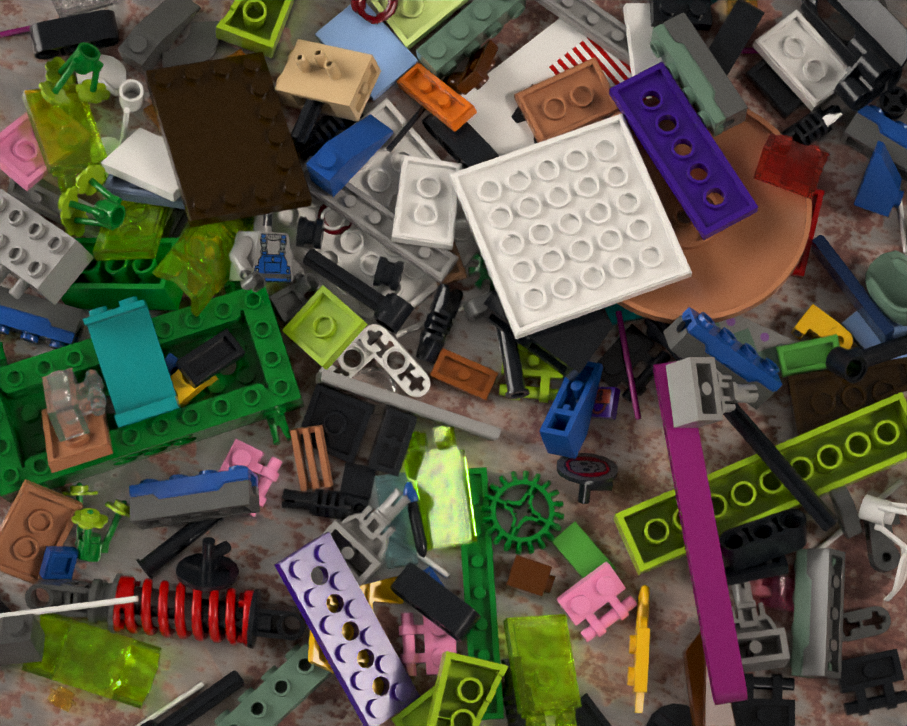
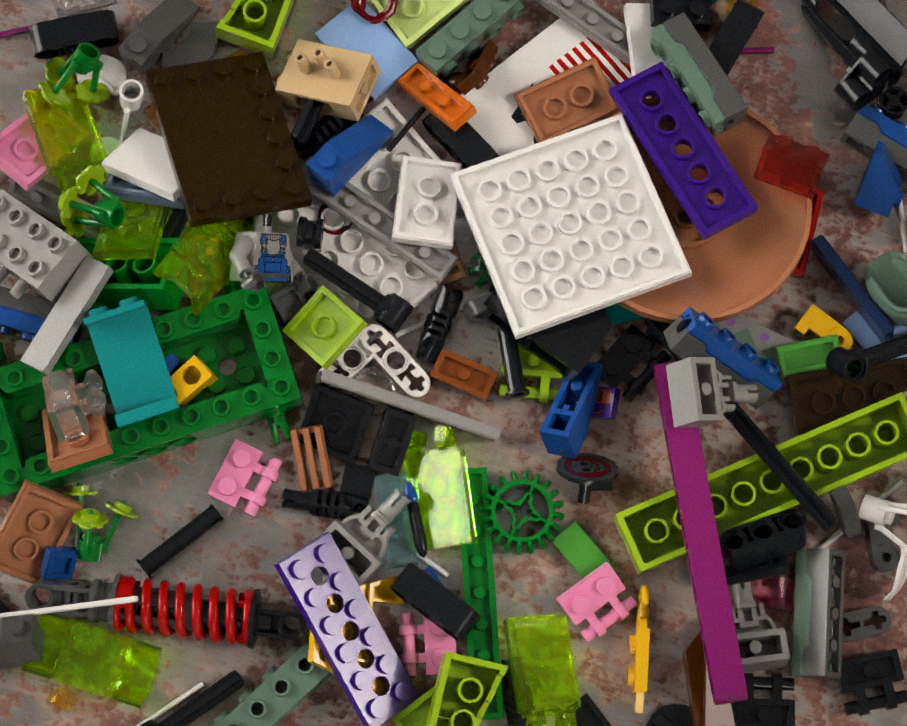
dark grey piece [129,465,260,530] -> none
black tile [176,328,245,389] -> none
black shield [176,537,239,591] -> none
black wheel [373,256,405,292] -> none
reddish brown brick [506,555,556,599] -> none
magenta axle [615,311,642,420] -> none
black tile [745,59,804,120] -> none
white tile [752,9,847,112] -> none
black hinge [780,105,844,154] -> none
none -> light grey tile [20,256,114,376]

